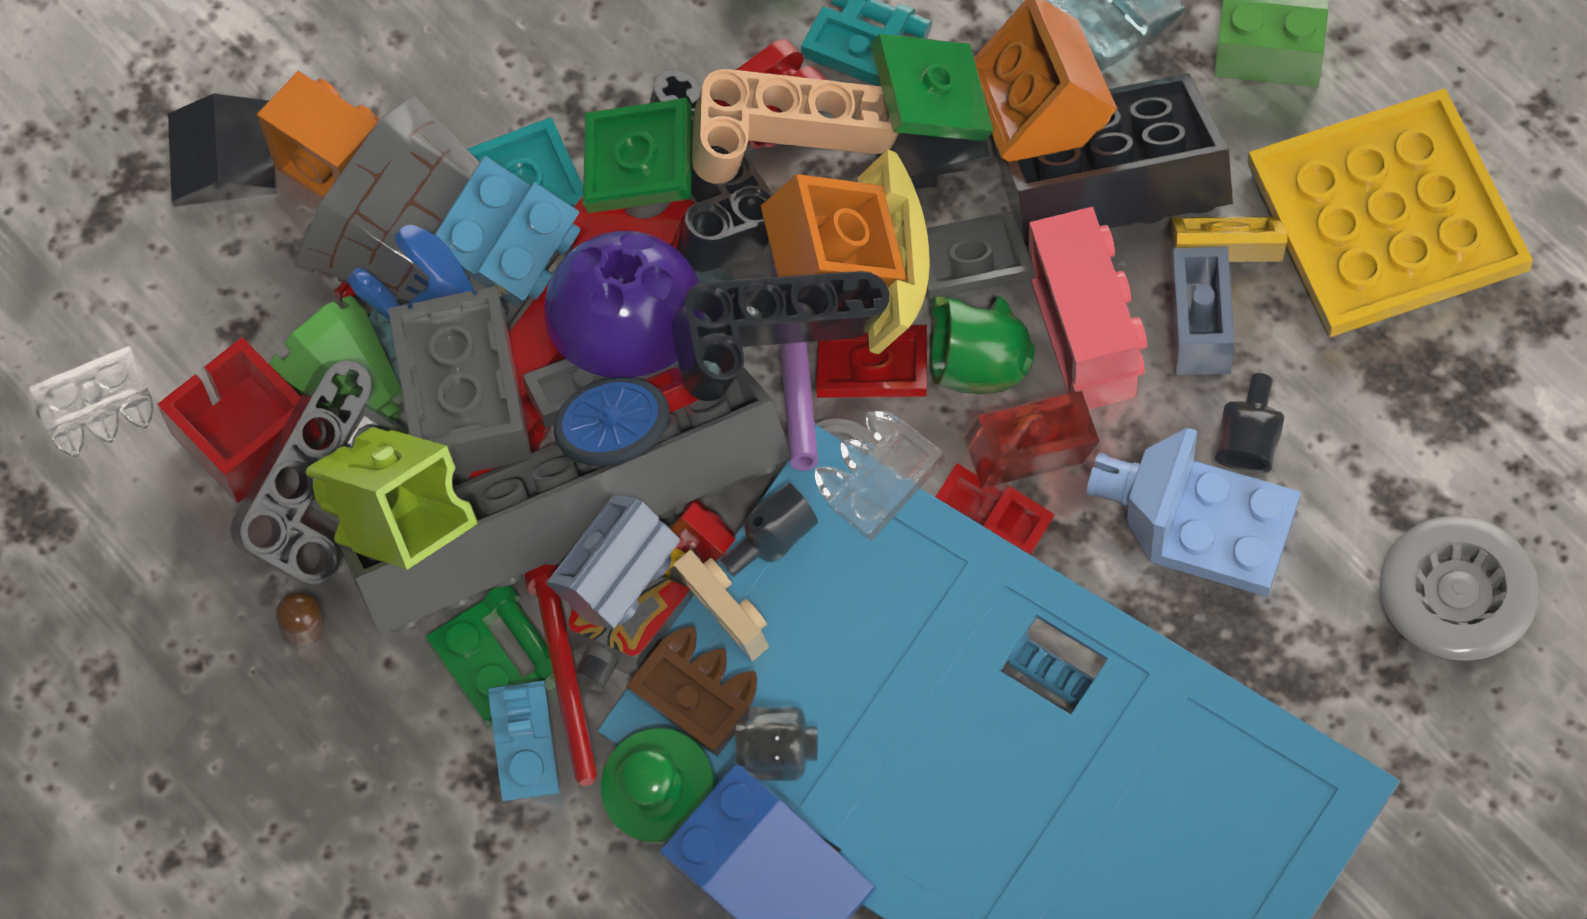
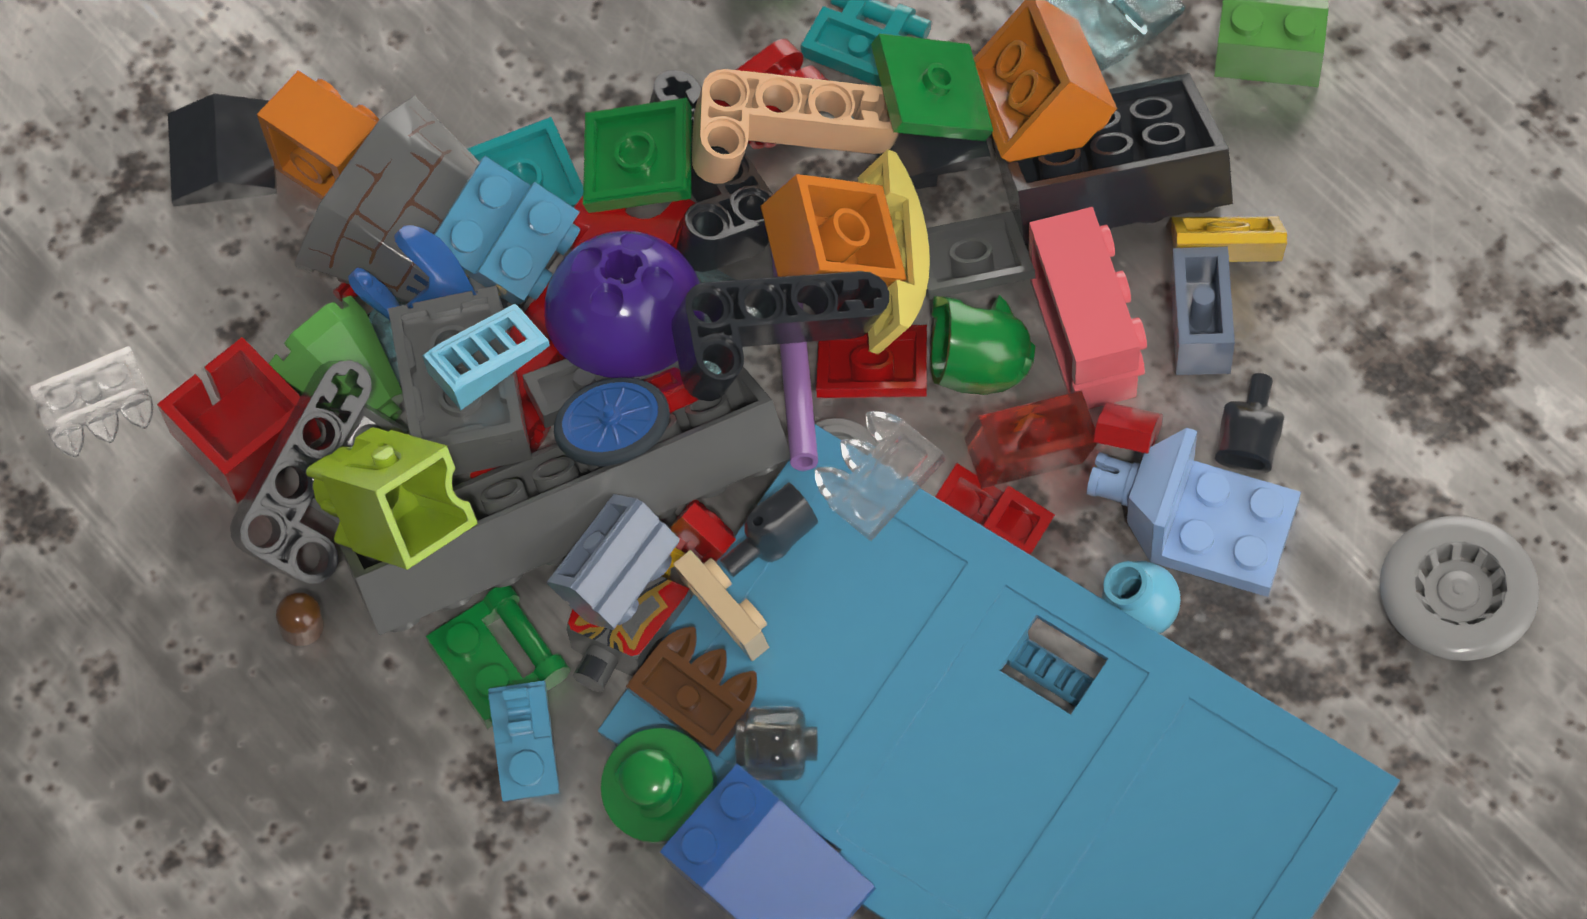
red bar [525,564,597,786] -> none
yellow plate [1247,88,1533,337] -> none
none -> medium azure slope [422,303,550,410]
none -> red slope [1093,402,1163,454]
none -> medium azure piece [1102,561,1181,634]

